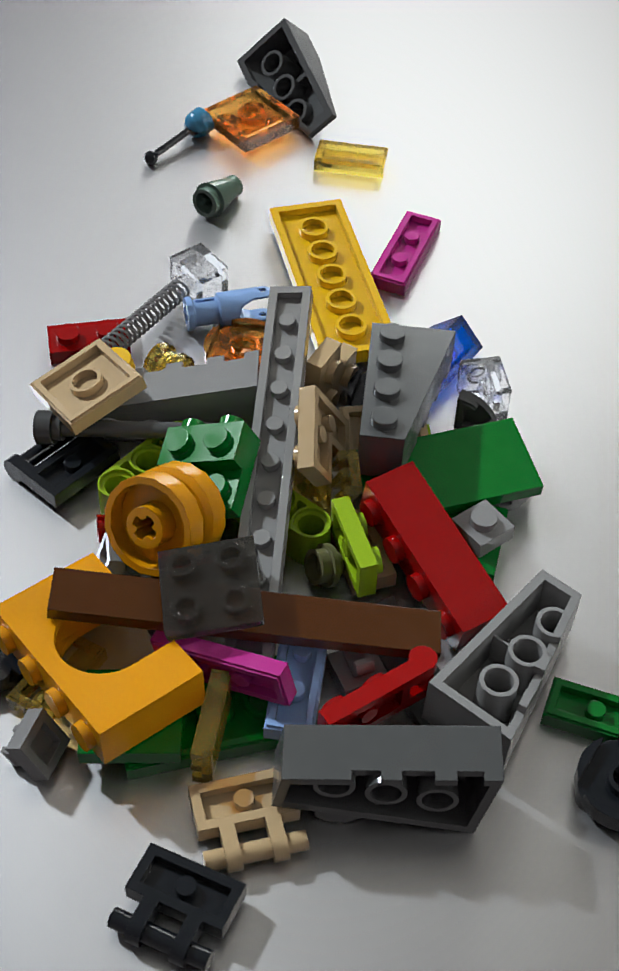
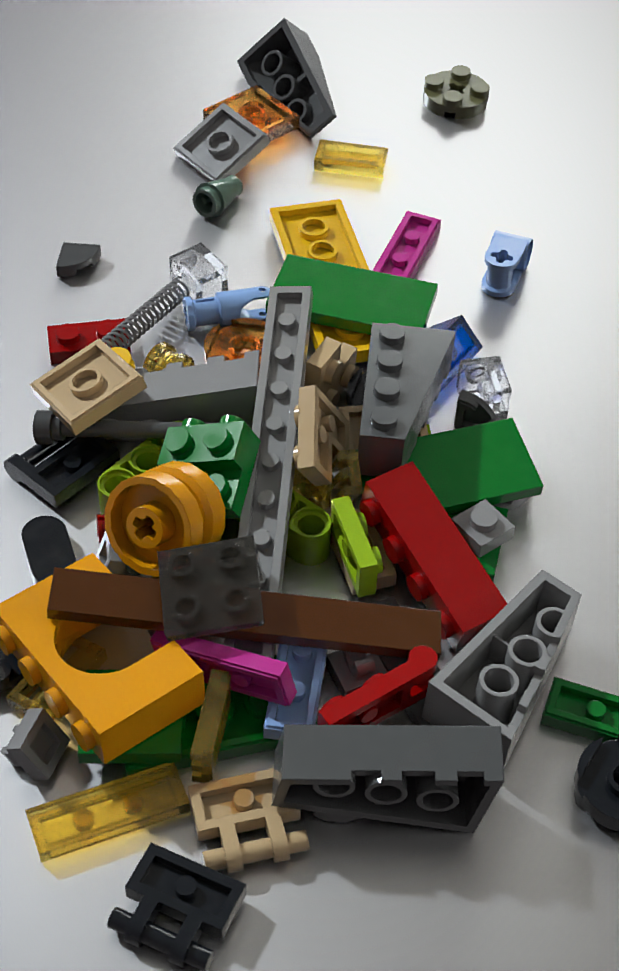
hinge [144,107,214,165] -> none
olive plate [304,543,344,589] -> none
none -> black tile [21,516,76,584]
none -> clear yellow tile [25,763,191,863]
none -> dark grey tile [56,242,101,277]
none -> light grey tile [173,103,271,181]
none -> green tile [266,254,438,335]
none -> olive plate [423,65,490,119]
none -> light blue piece [481,230,533,298]

